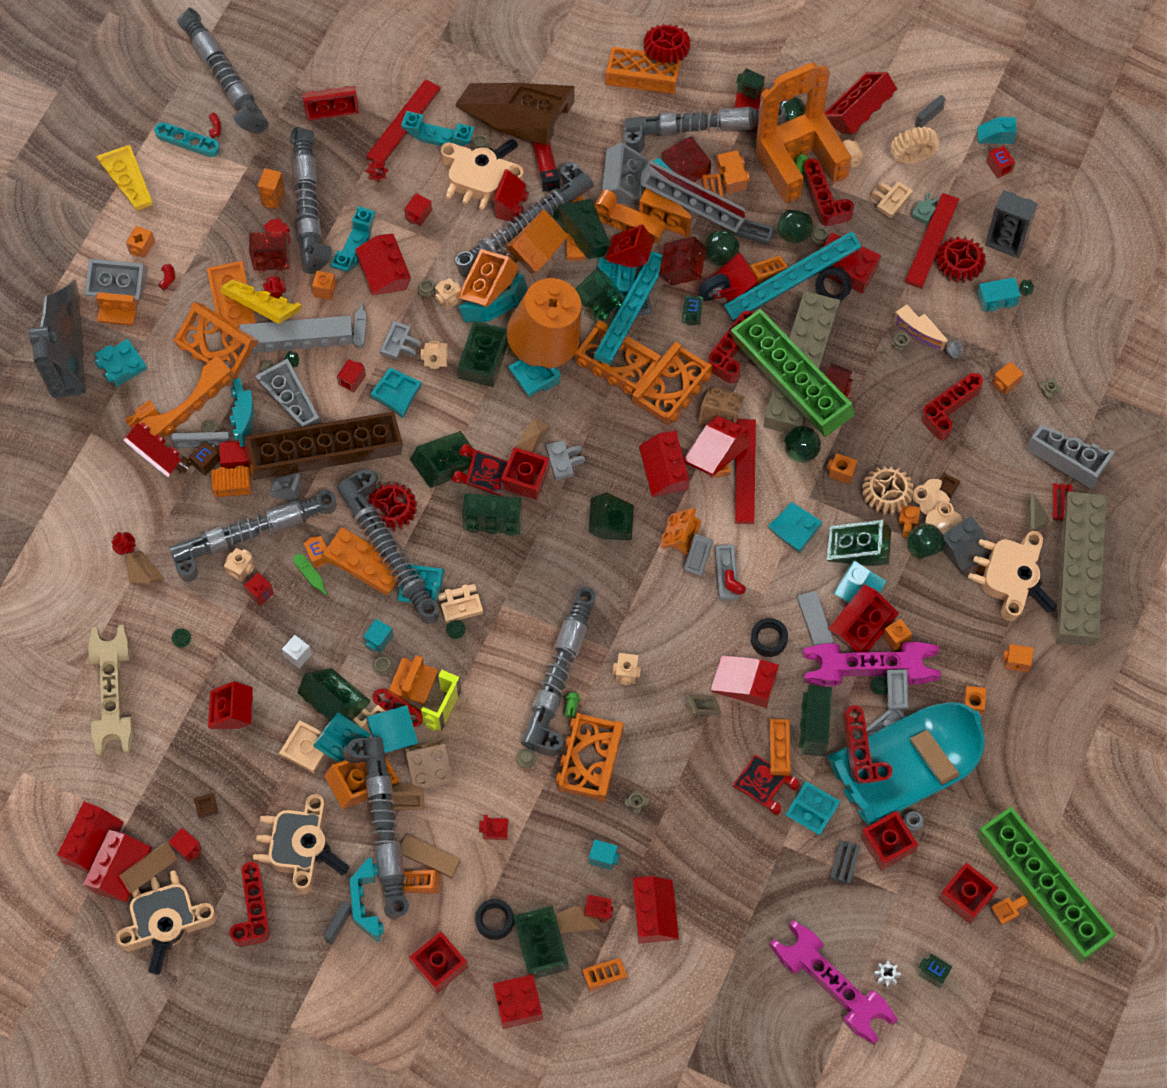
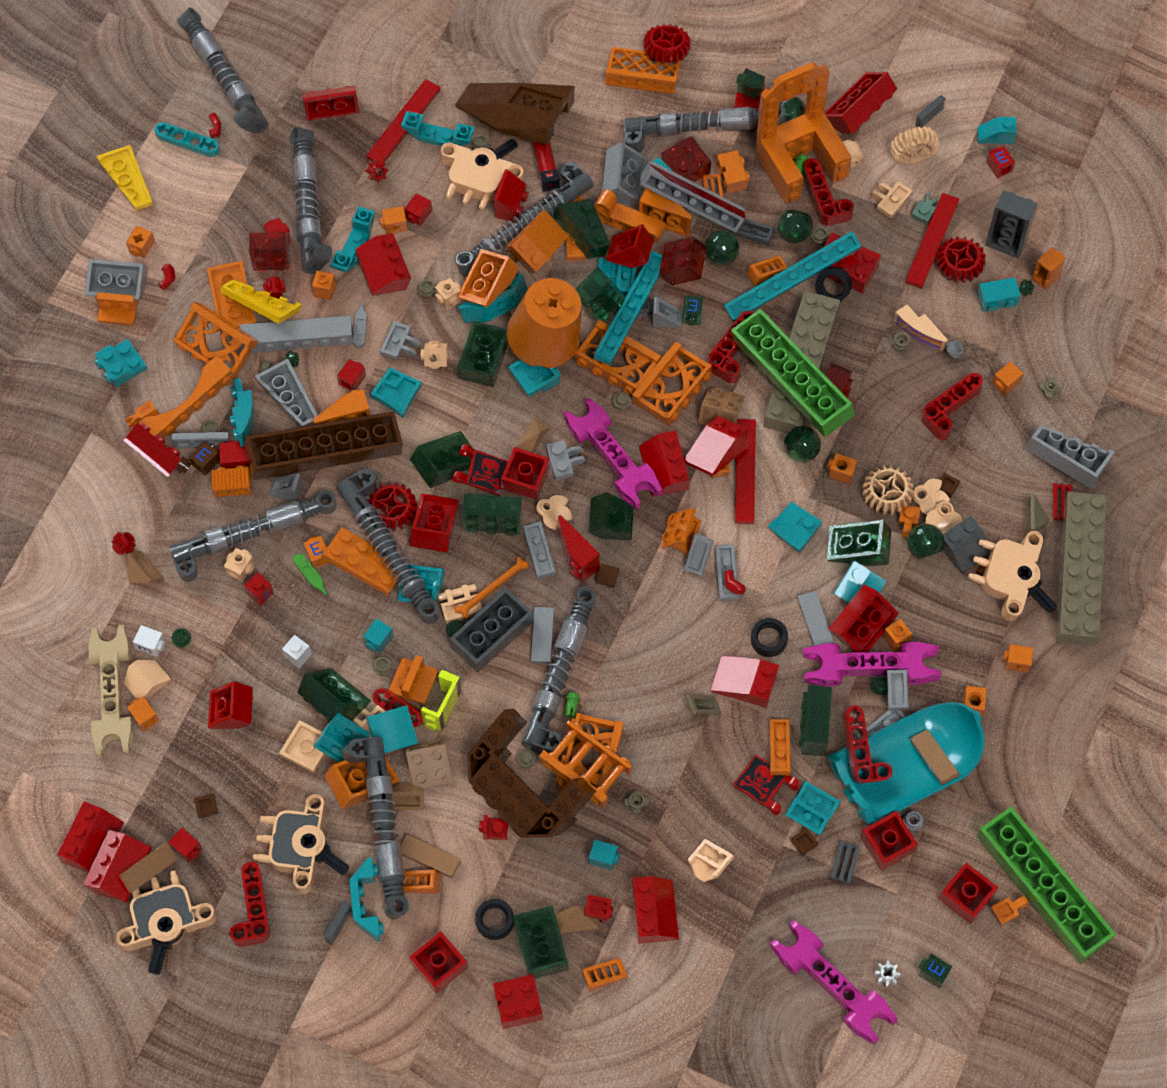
dark grey panel [29,279,86,398] -> none
orange brick [258,168,286,209] -> none
light nougat brick [613,653,641,685] -> none
red plate [698,253,759,302] -> none
none -> light nougat slope [124,660,171,699]
none -> orange brick [127,696,159,732]
none -> white brick [133,625,166,657]
none -> orange slope [313,389,370,425]
none -> orange brick [379,206,408,234]
none -> red slope [410,493,459,553]
none -> dark grey brick [450,588,534,673]
none -> orange piece [455,557,529,618]
none -> reddish brown wedge [467,709,597,838]
none -> light grey tile [523,522,556,579]
none -> light grey tile [531,607,554,664]
none -> light nougat plate [536,495,573,530]
none -> orange fence [539,720,632,809]
none -> red slope [558,515,600,583]
none -> dark pink piece [563,398,663,510]
none -> reddish brown tile [596,564,620,588]
none -> dark tan plate [613,392,632,411]
none -> light grey slope [653,297,683,328]
none -> light nougat slope [688,839,734,882]
none -> reddish brown tile [790,828,819,856]
none -> orange brick [1032,247,1066,290]

